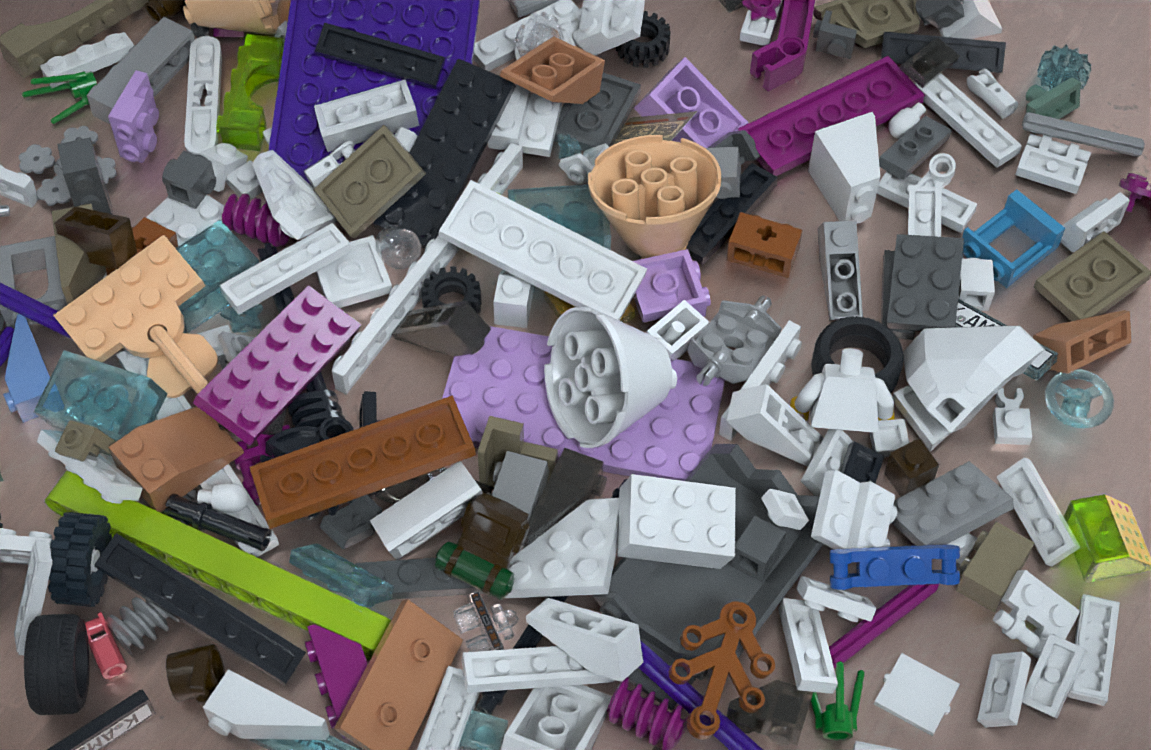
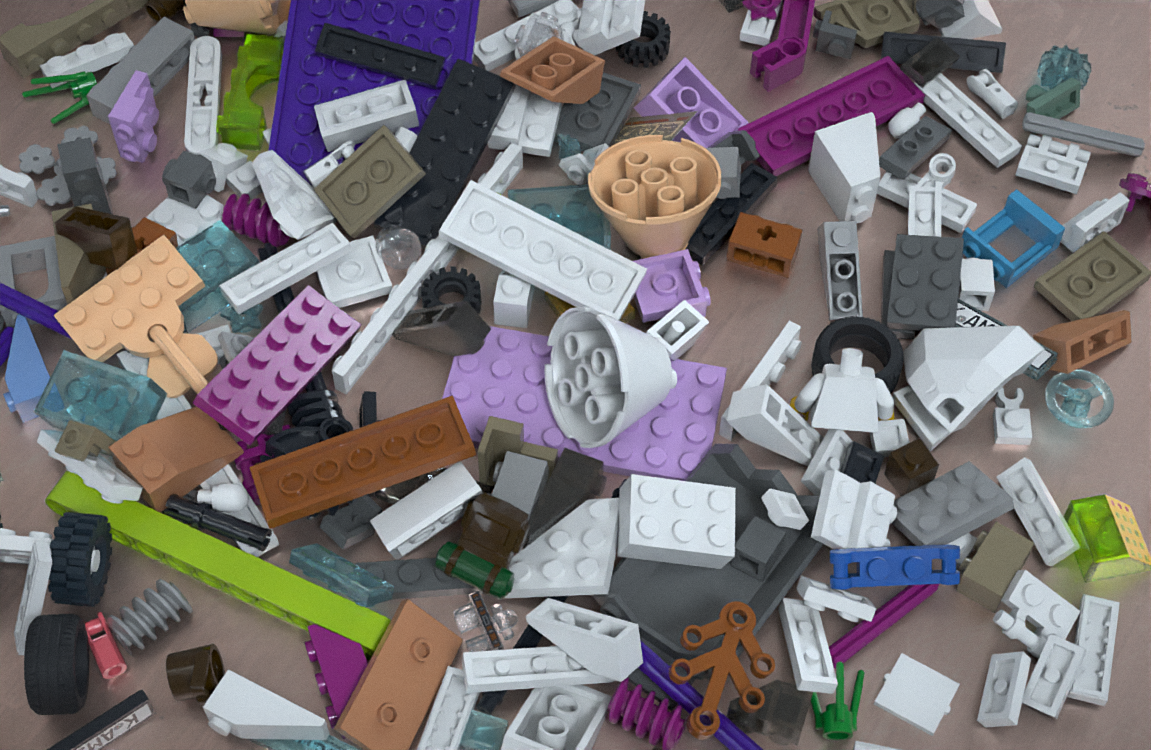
black plate [94,533,306,686] -> none
light grey plate [688,296,782,386] -> none

